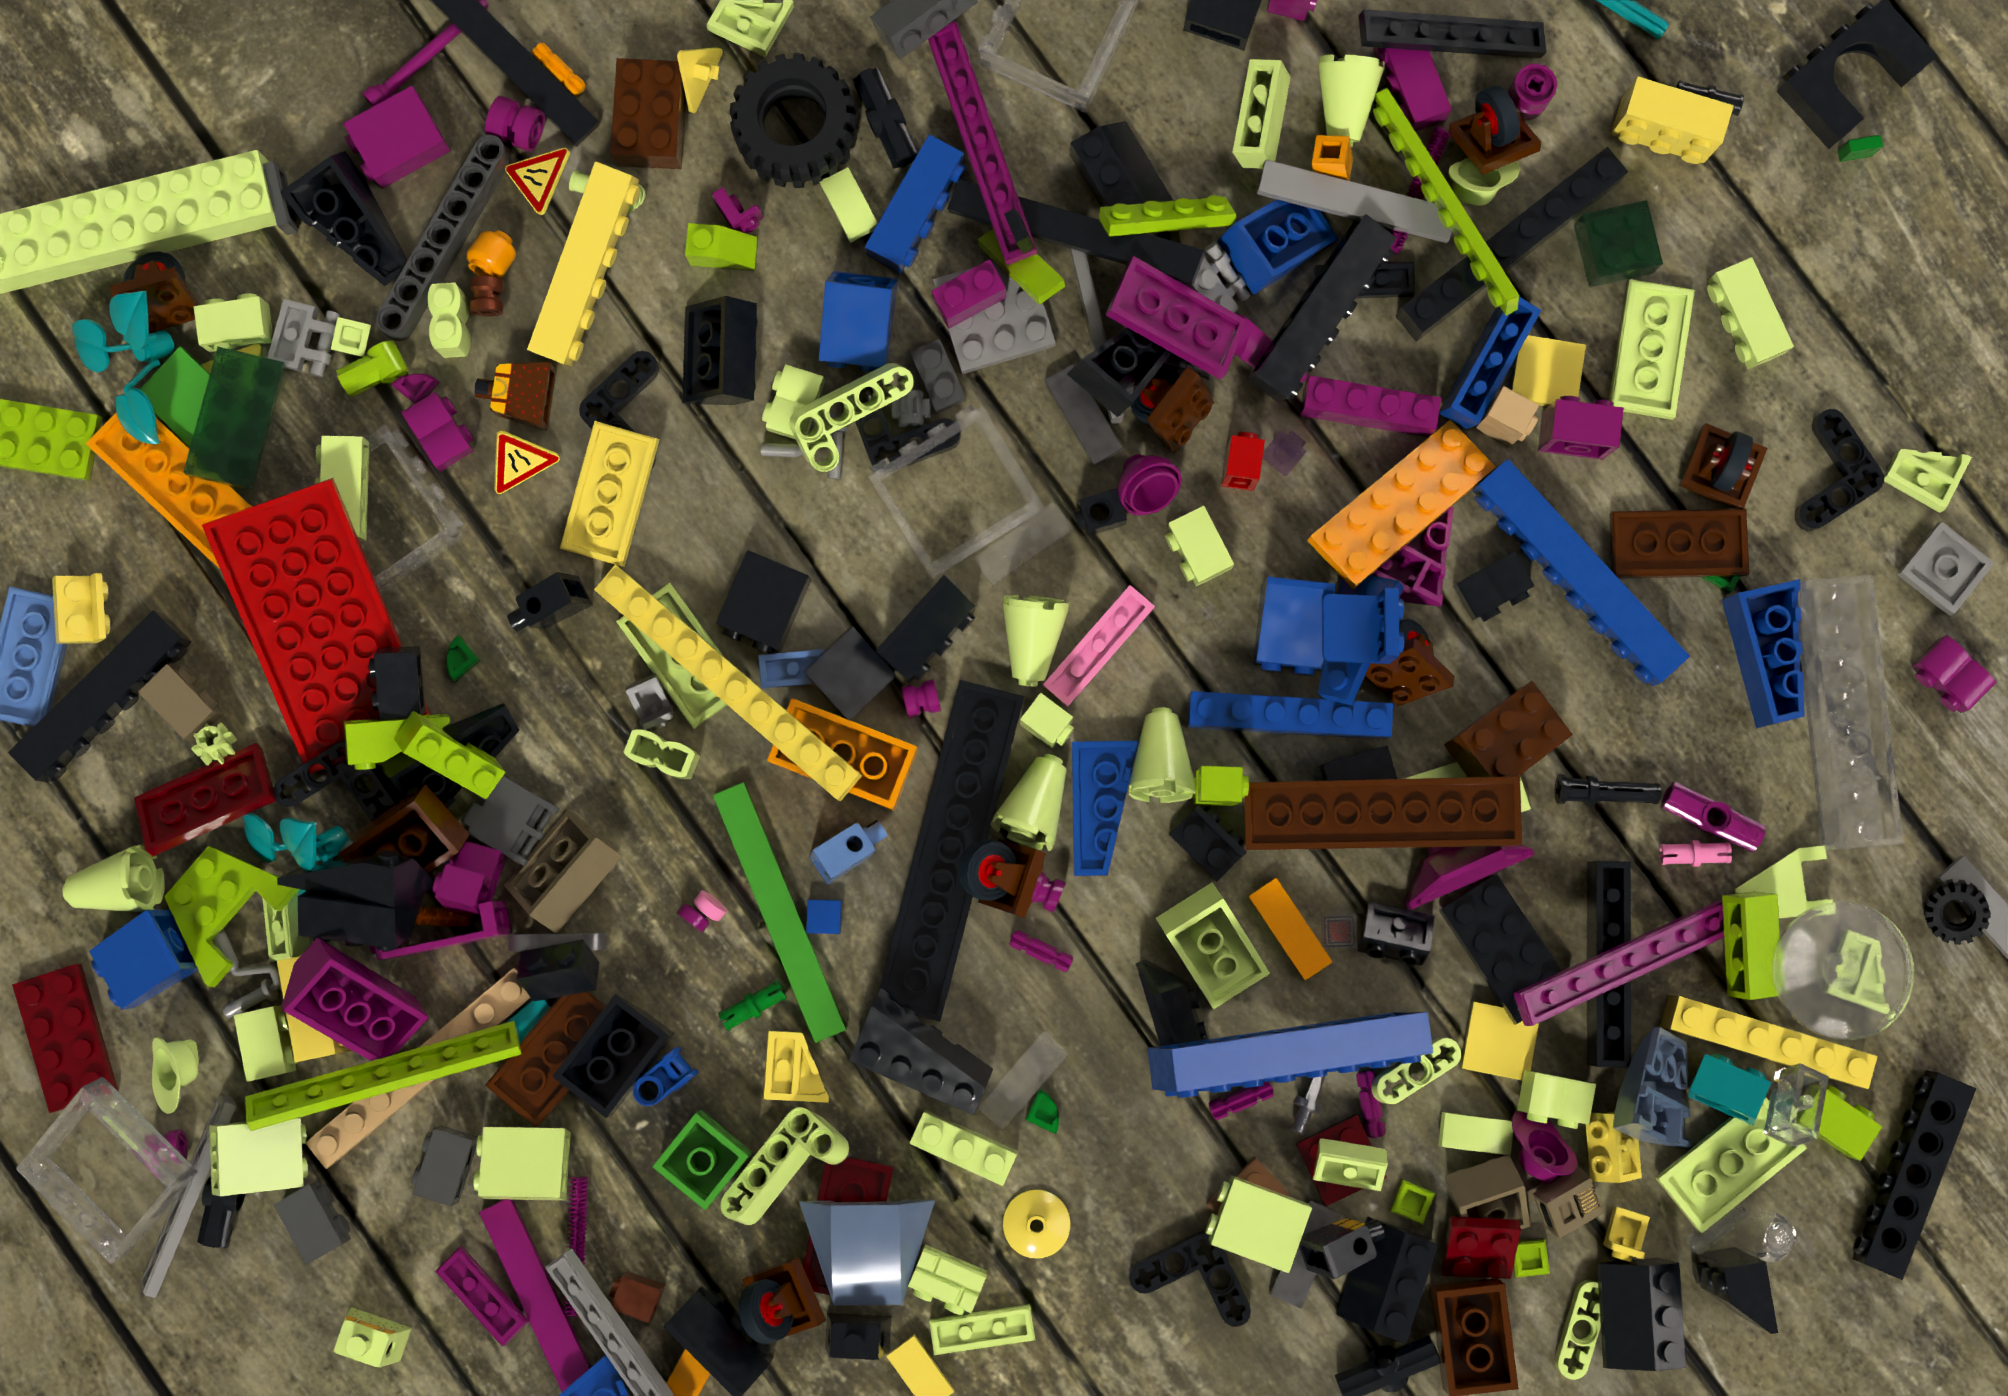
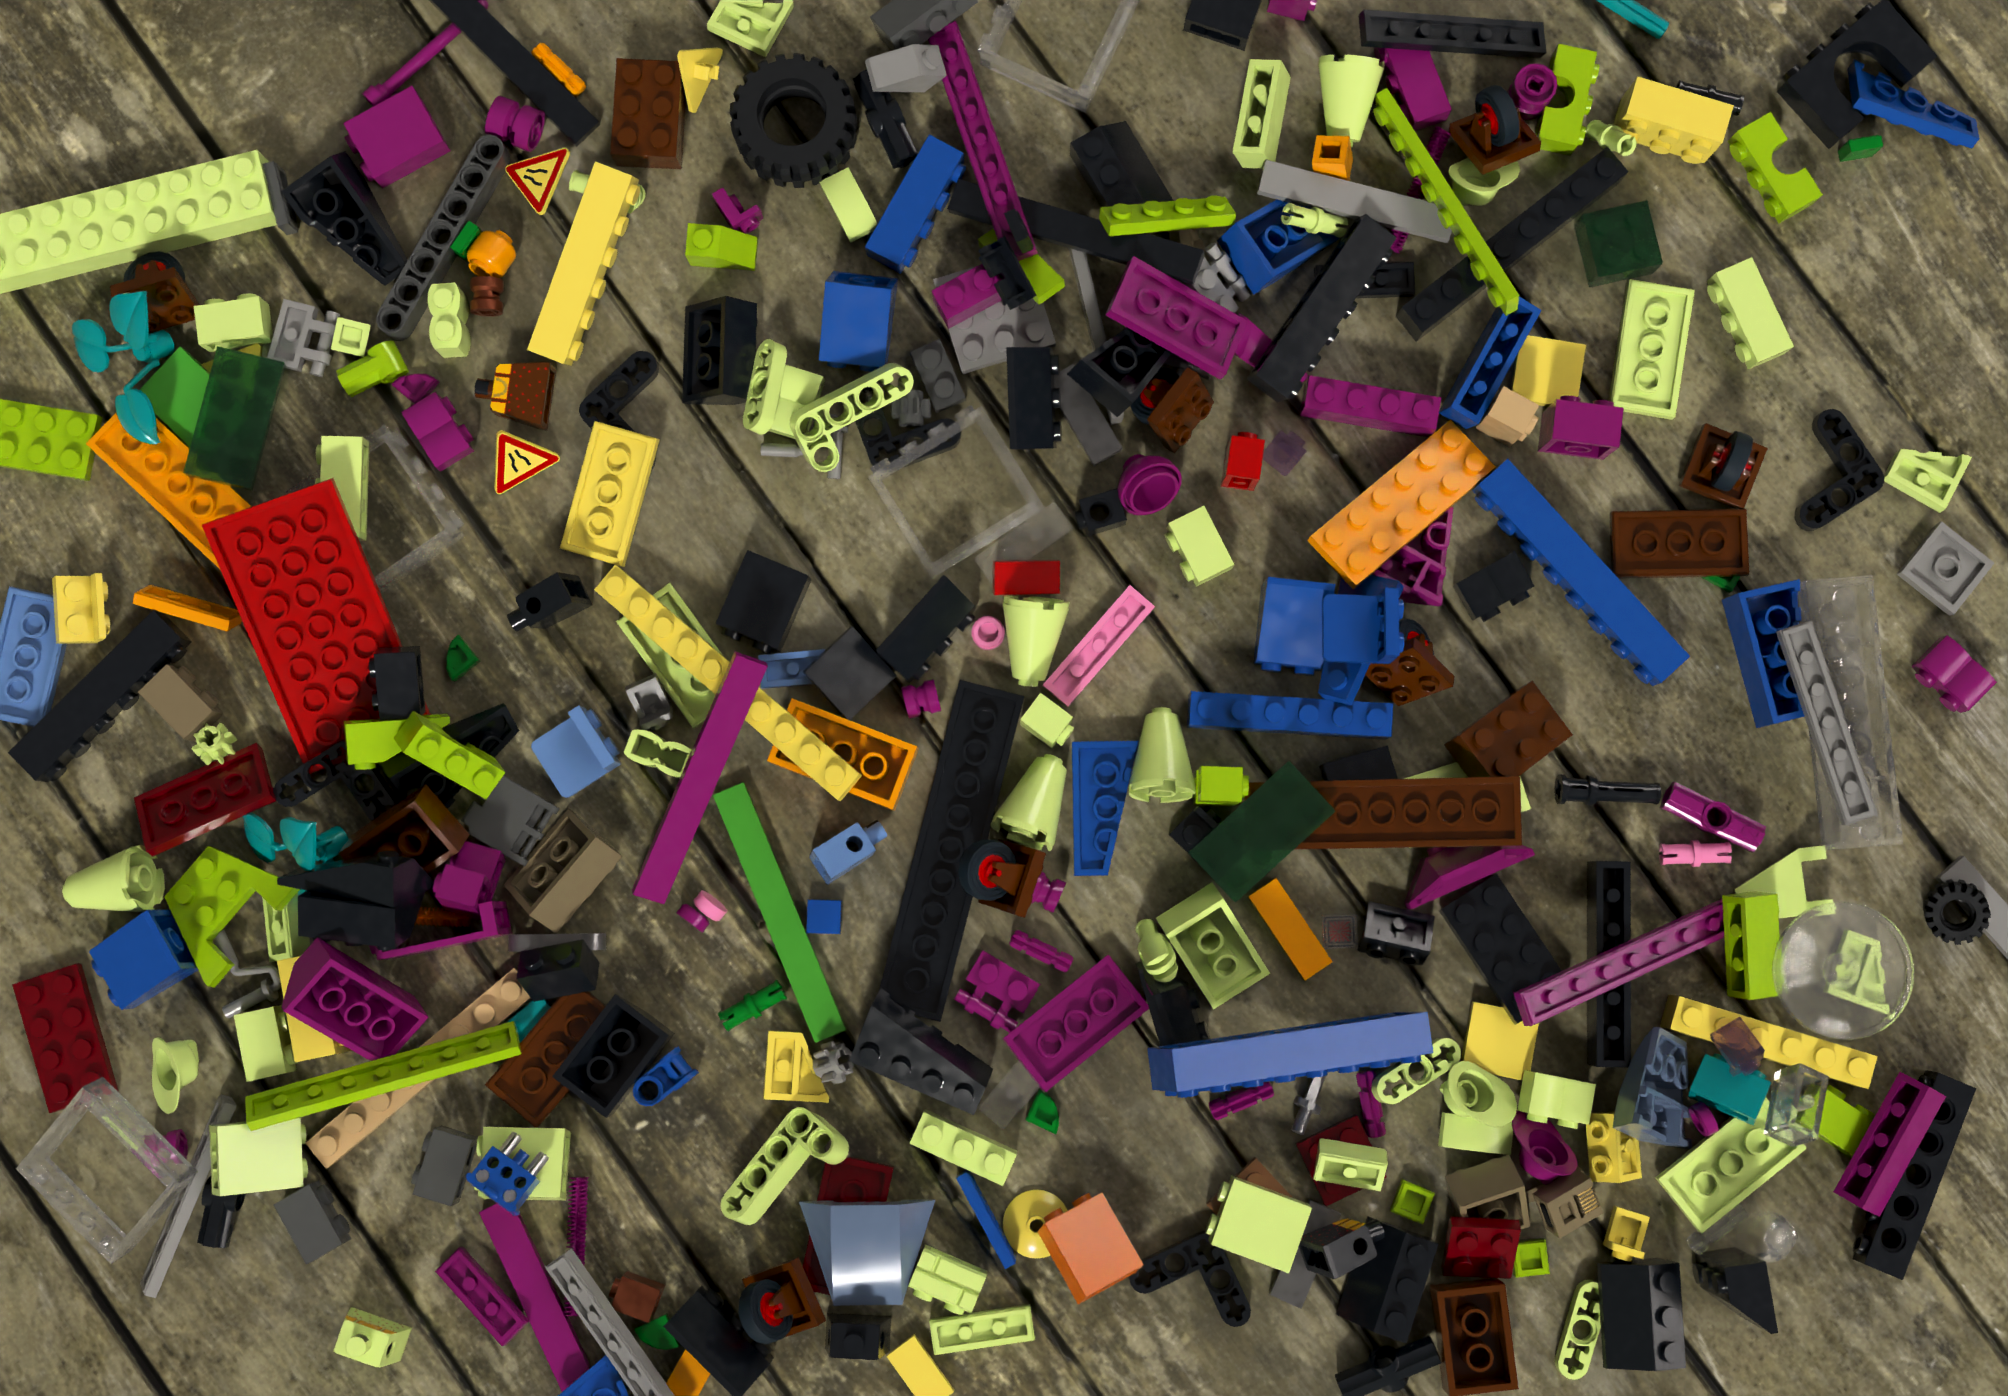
bright green brick [653,1110,753,1210] -> none
none -> light orange tile [133,585,242,632]
none -> green tile [450,221,482,262]
none -> blue piece [466,1132,549,1216]
none -> medium blue bracket [531,705,621,798]
none -> magenta tile [632,651,768,904]
none -> green tile [634,1313,681,1350]
none -> yellowish green beam [743,339,787,435]
none -> light grey gear [813,1041,854,1085]
none -> light grey slope [865,44,947,93]
none -> magenta plate [954,950,1041,1033]
none -> blue tile [956,1169,1016,1269]
none -> bright pink tile [972,616,1005,650]
none -> black hinge [978,236,1037,310]
none -> red tile [993,560,1060,595]
none -> magenta plate [1002,955,1149,1093]
none -> black slope [1006,347,1062,450]
none -> orange brick [1037,1193,1144,1305]
none -> yellowish green arm [1135,919,1178,983]
none -> clear green plate [1189,760,1336,902]
none -> yellowish green pin [1281,203,1348,238]
none -> yellowish green piece [1439,1061,1517,1128]
none -> lime arch [1535,44,1600,156]
none -> yellowish green pin [1586,120,1637,156]
none -> magenta tile [1688,1101,1719,1137]
none -> bracket [1710,1017,1765,1077]
none -> lime arch [1728,112,1823,224]
none -> light grey tile [1776,620,1878,825]
none -> magenta brick [1833,1072,1946,1217]
none -> blue wing [1847,59,1980,149]

